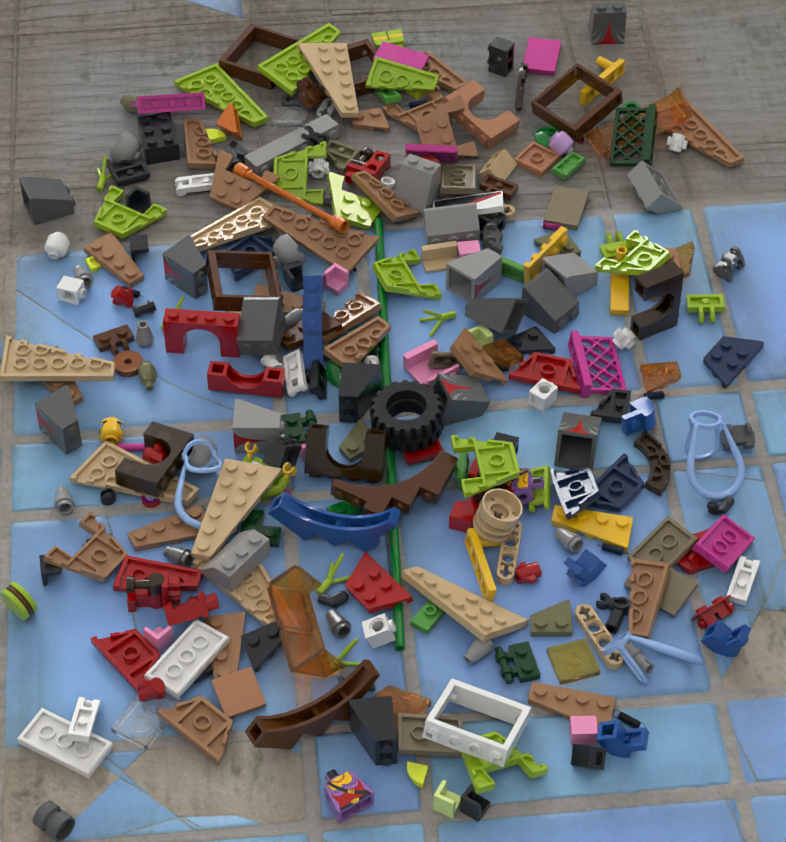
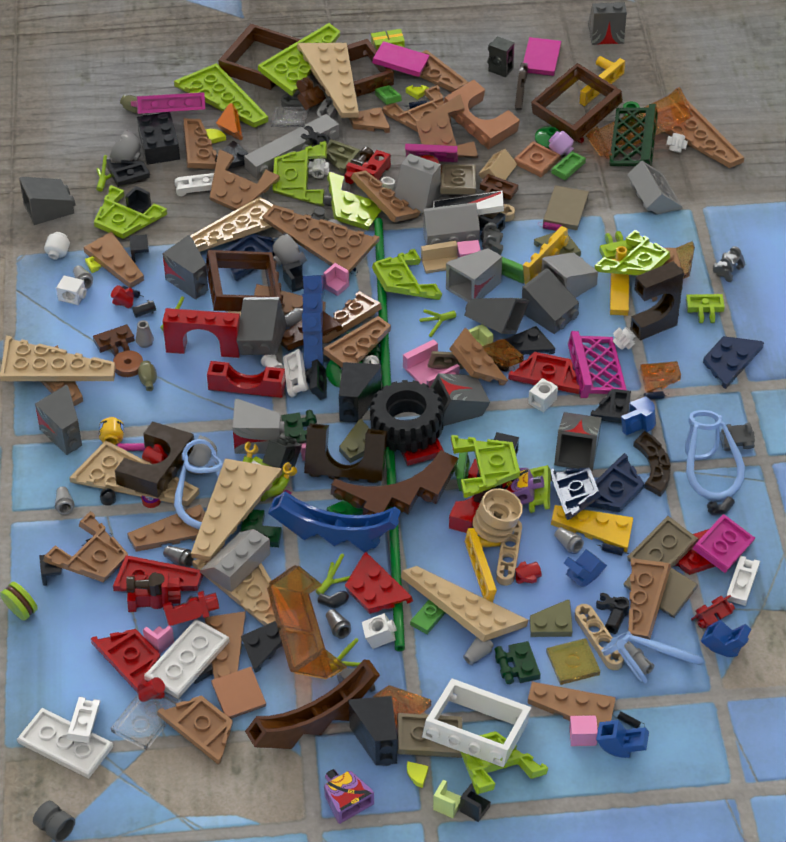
orange hose [233,162,350,233] -> none
lime wing [365,56,439,92] -> none
black panel [571,743,607,770] -> none

